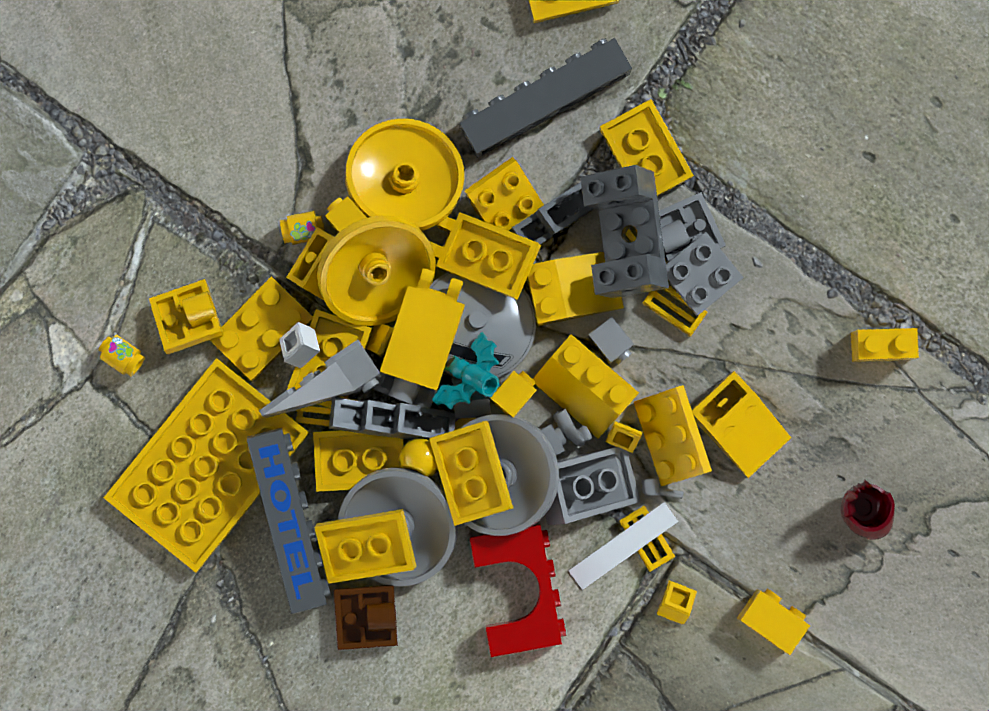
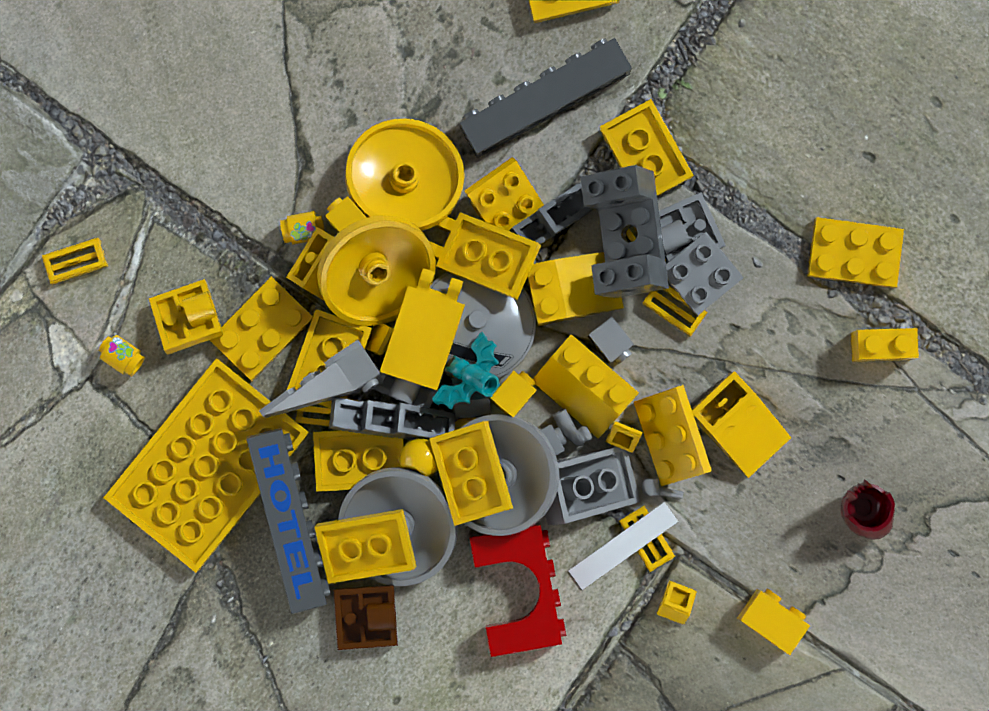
white slope [279,322,320,368] -> none
none -> yellow tile [42,238,109,285]
none -> yellow plate [807,217,904,288]

